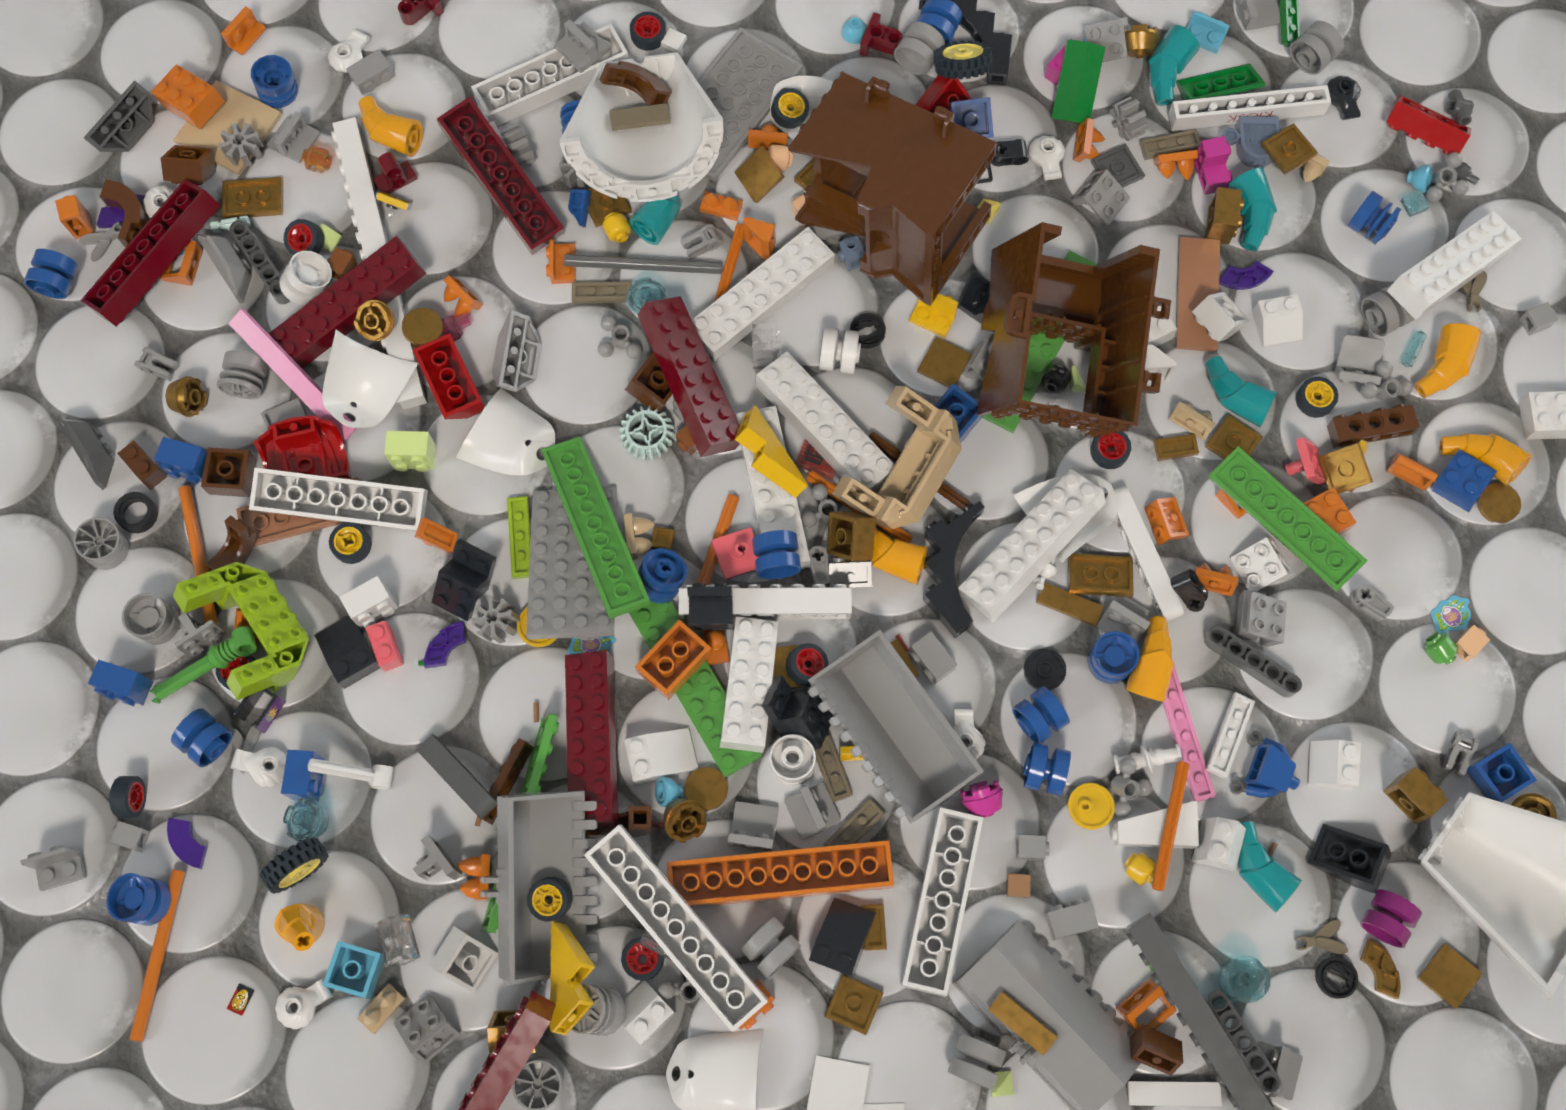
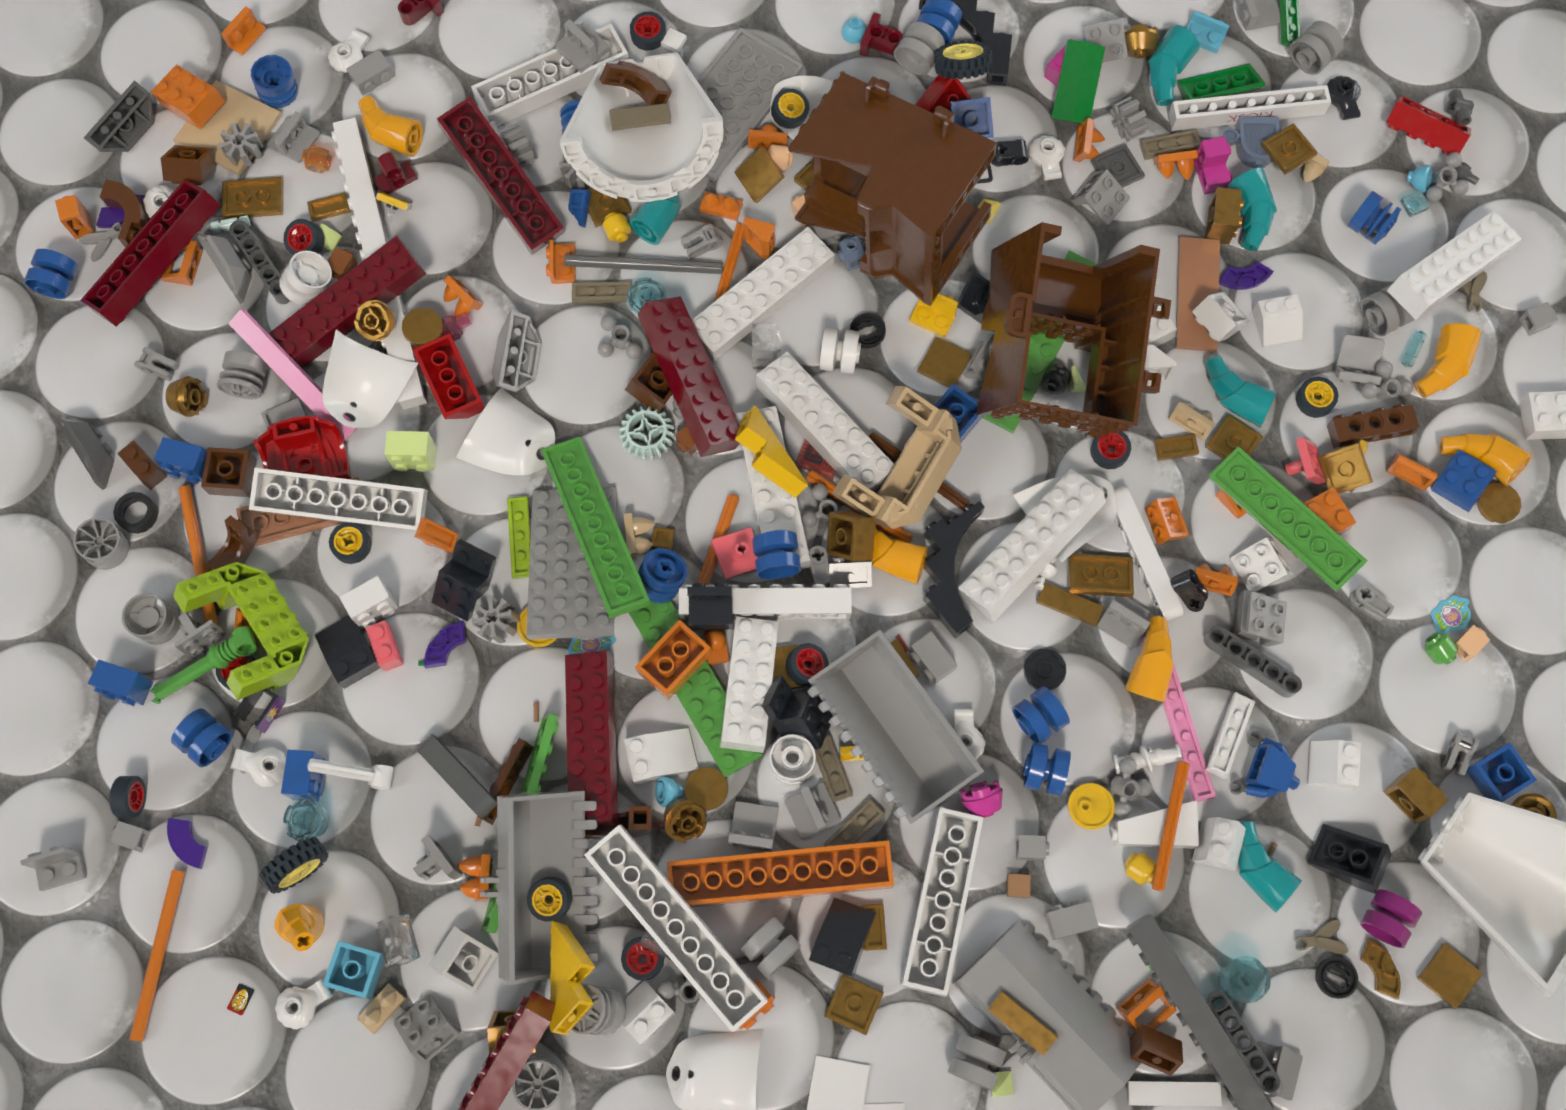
blue wheel [106,873,171,926] -> none
blue wheel [1088,631,1139,684] -> none
none -> pearl gold tile [307,192,351,222]

